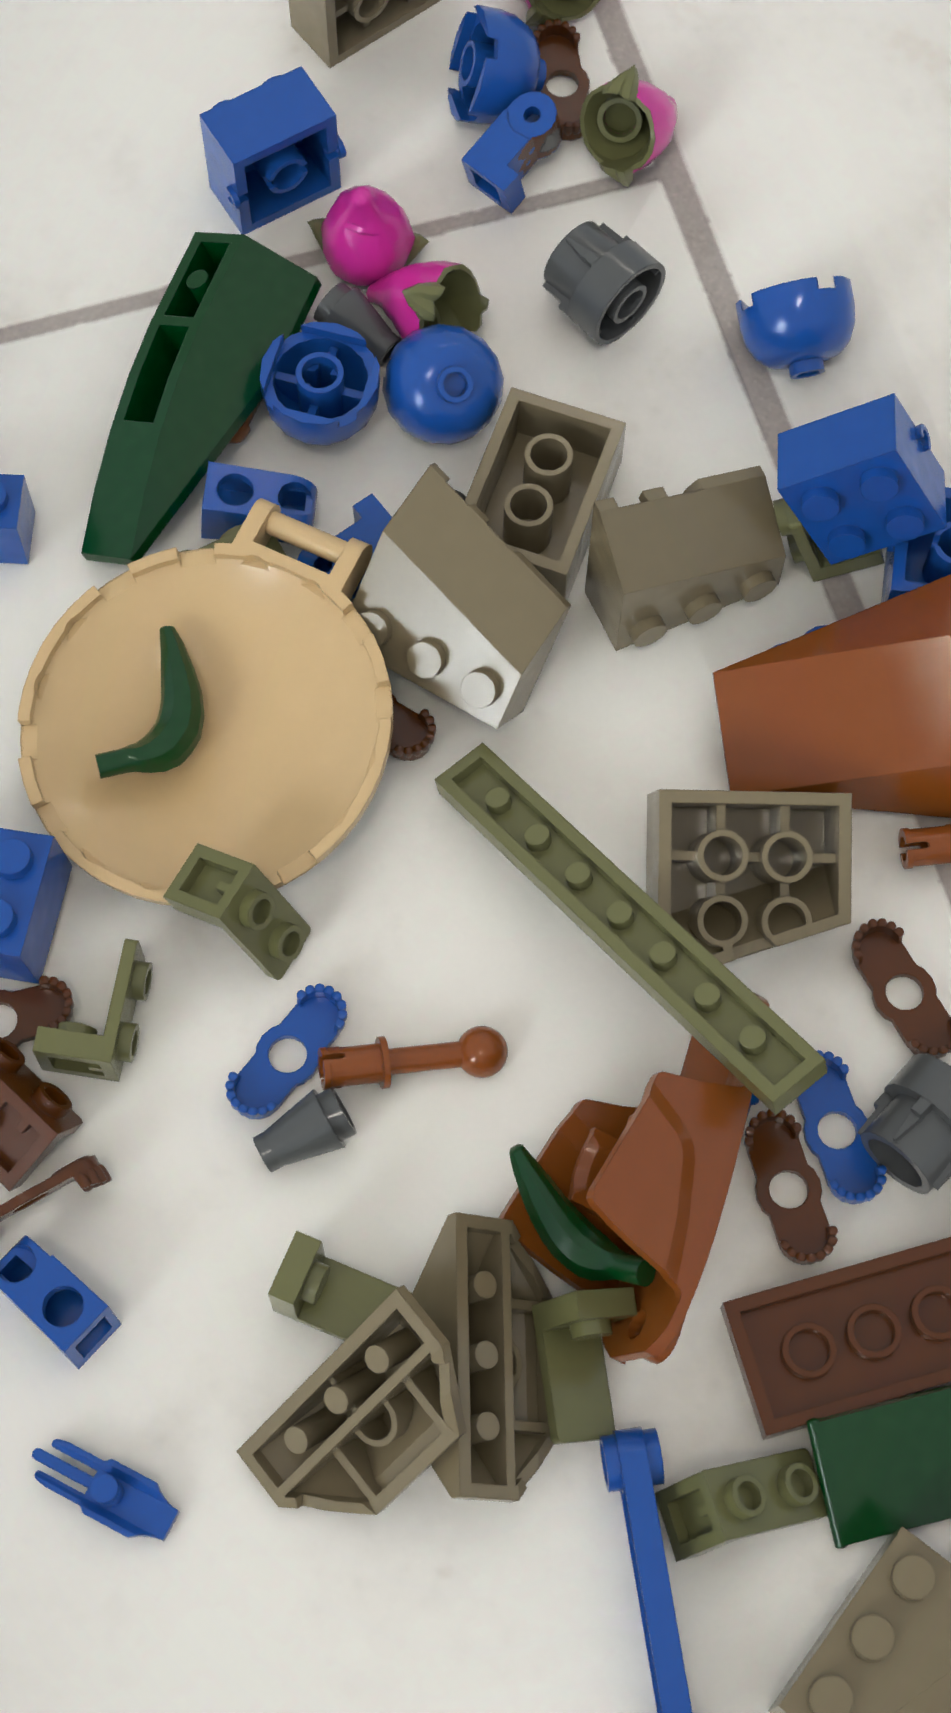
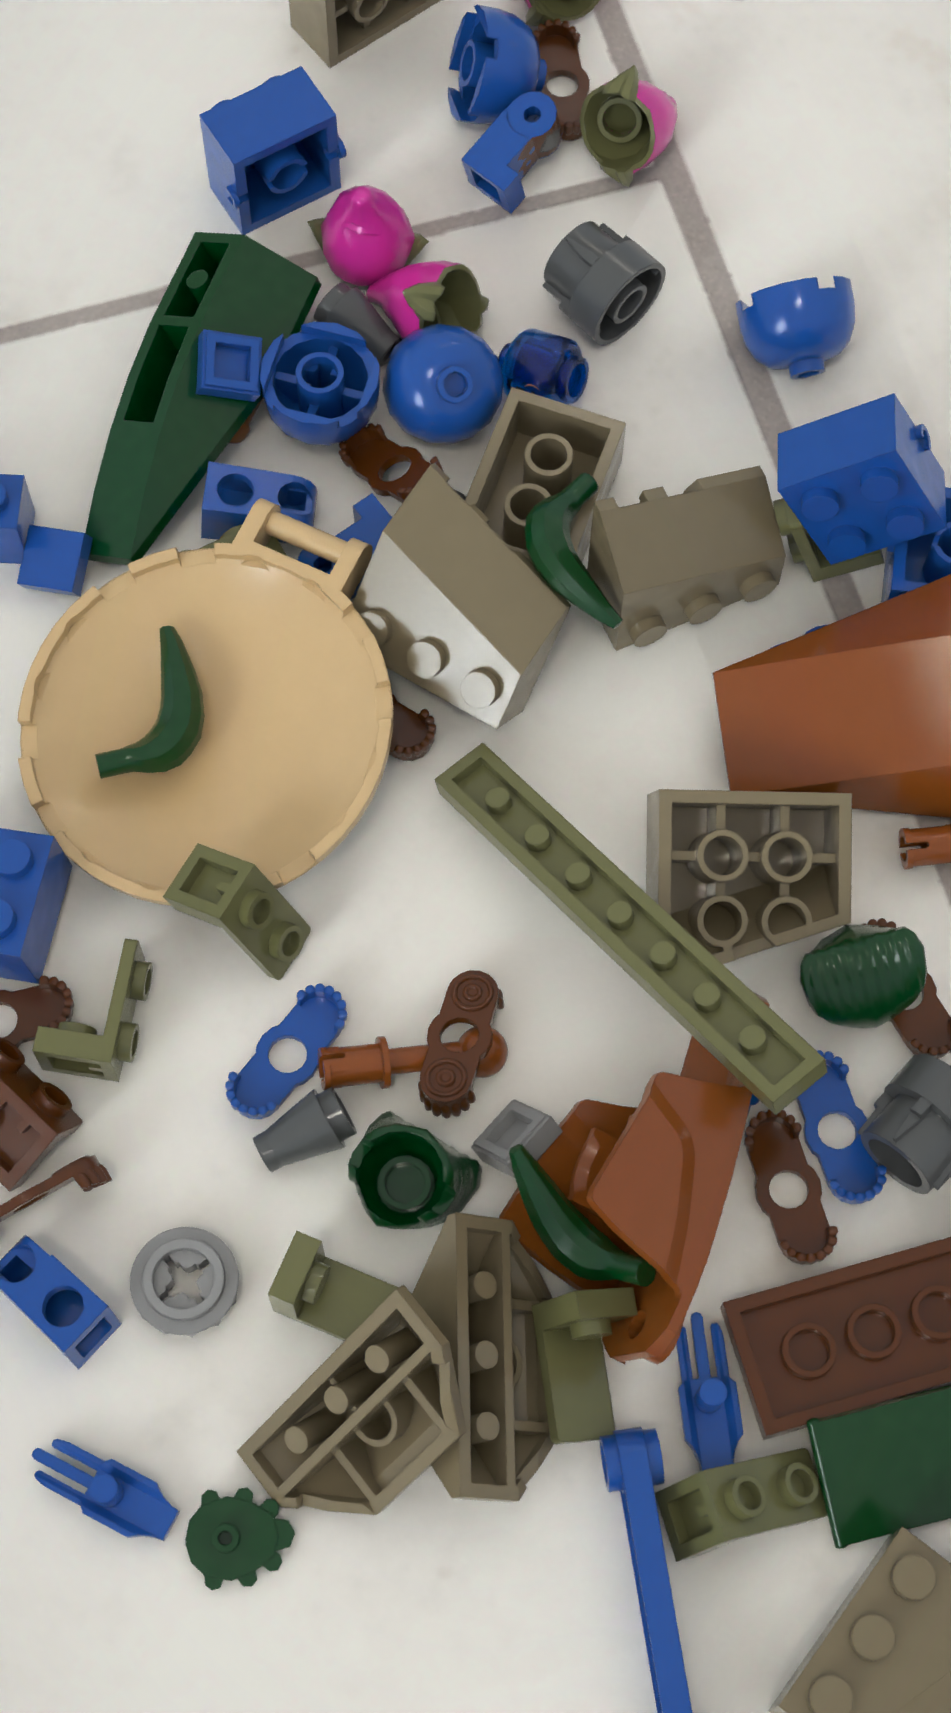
none -> blue tile [17,525,93,597]
none -> light grey gear [130,1227,239,1337]
none -> dark green piece [185,1487,295,1590]
none -> blue tile [196,329,262,402]
none -> reddish brown piece [338,423,443,503]
none -> dark green hair [348,1111,482,1229]
none -> reddish brown piece [418,970,504,1119]
none -> light grey tile [471,1099,563,1178]
none -> clear blue head [498,328,589,405]
none -> dark green piece [525,473,623,629]
none -> blue piece [676,1312,743,1472]
none -> dark green hair [800,924,927,1028]

